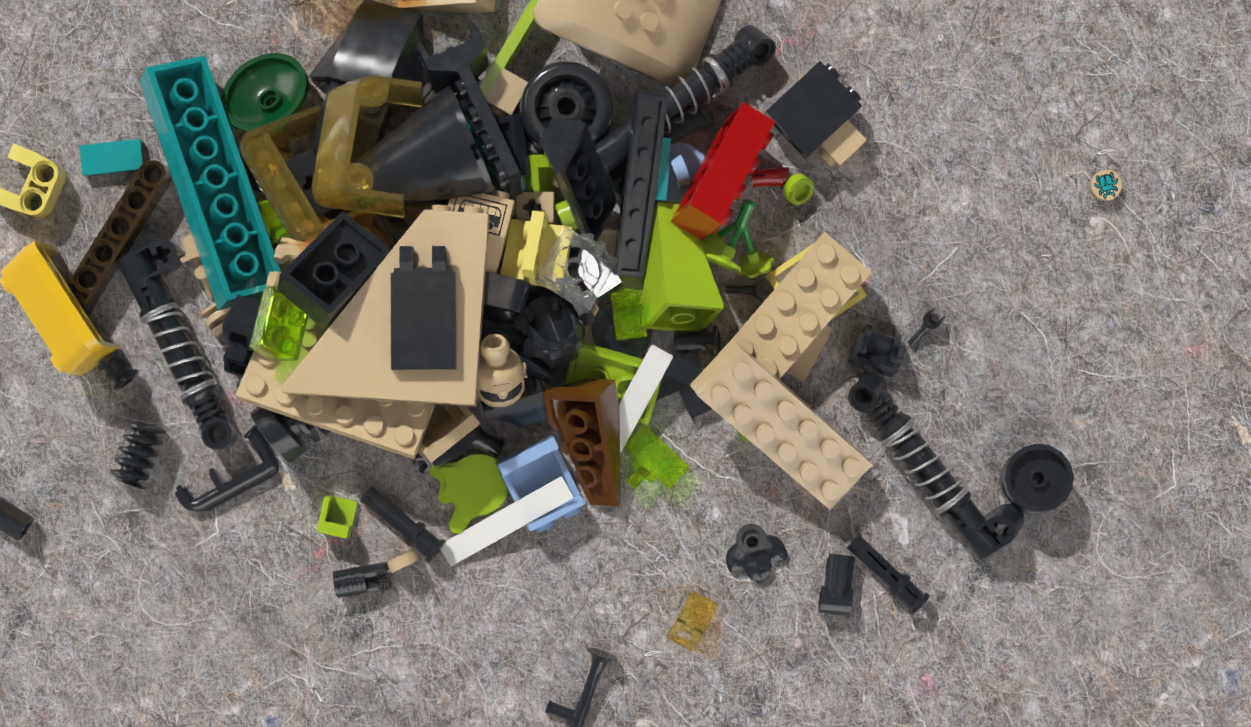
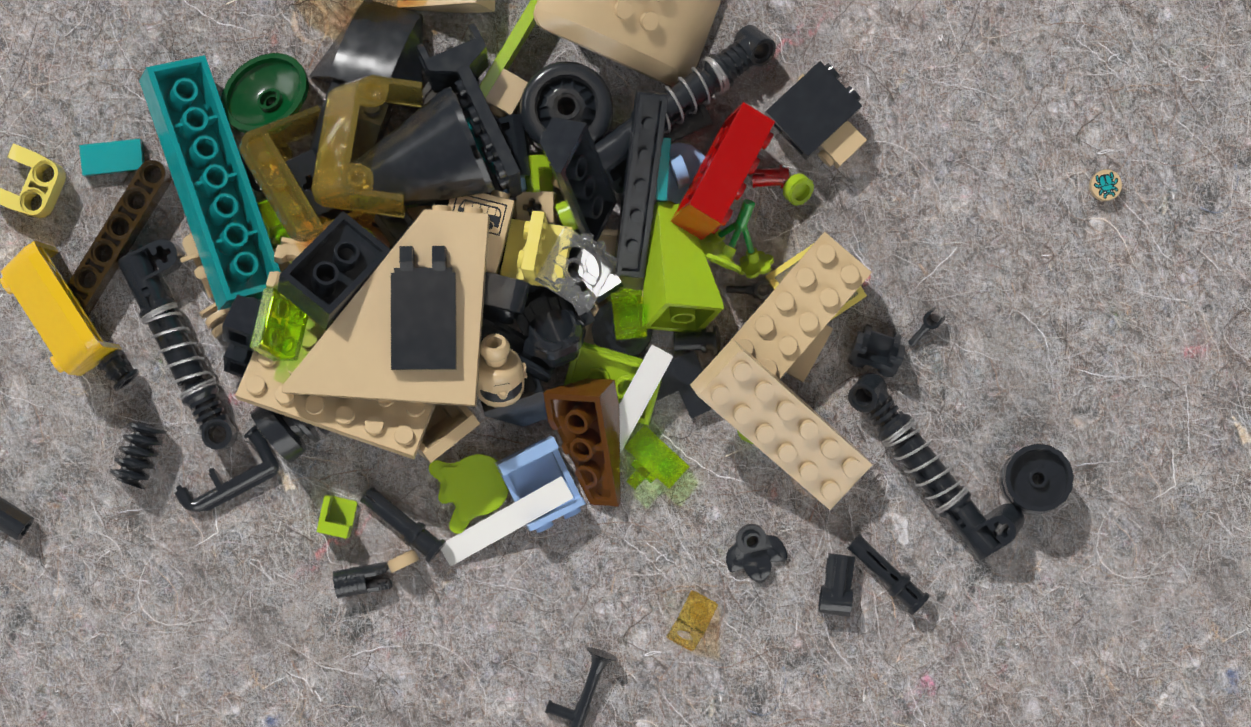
black arm [412,425,505,474] -> none

